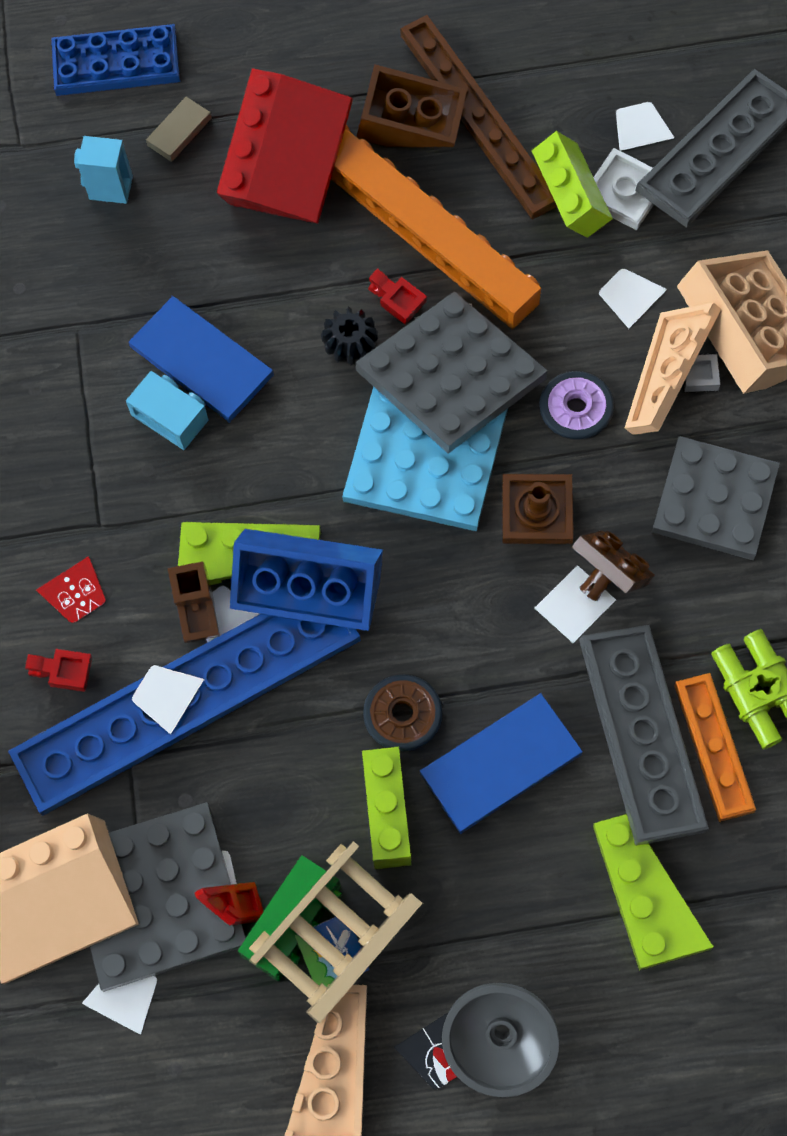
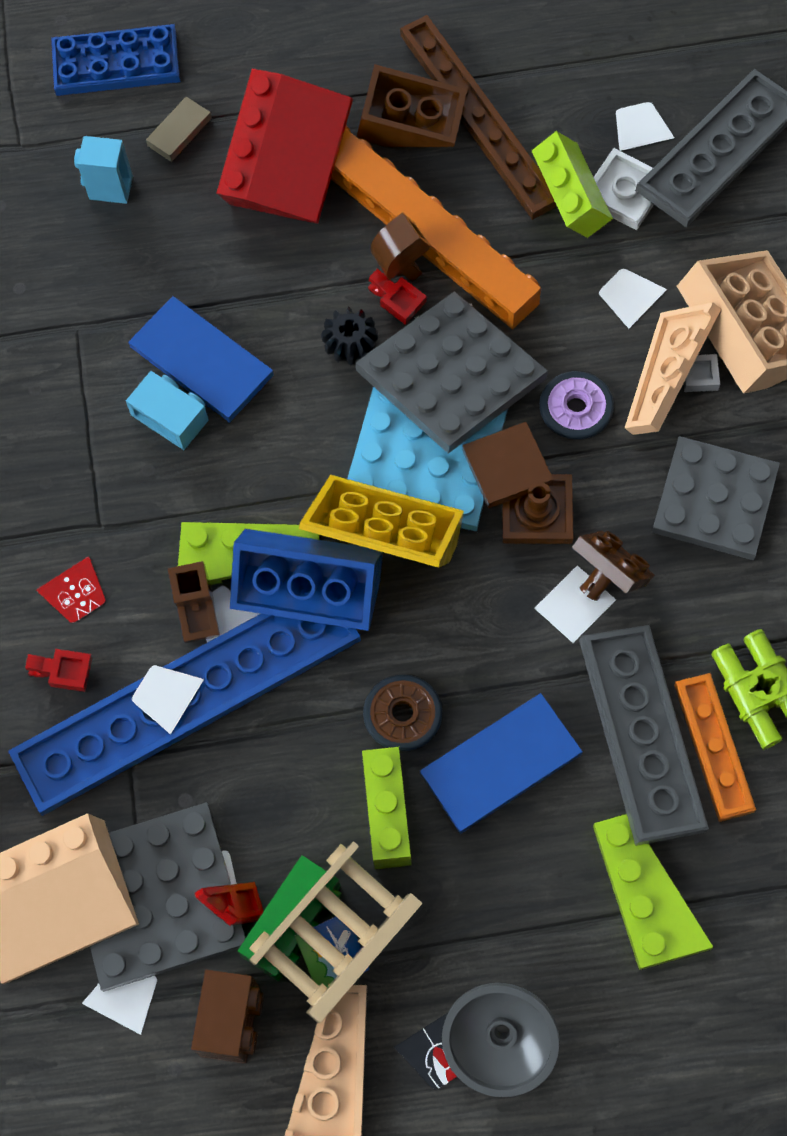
none -> reddish brown brick [191,969,264,1064]
none -> yellow slope [299,475,464,568]
none -> reddish brown brick [370,212,432,281]
none -> reddish brown tile [462,422,553,509]

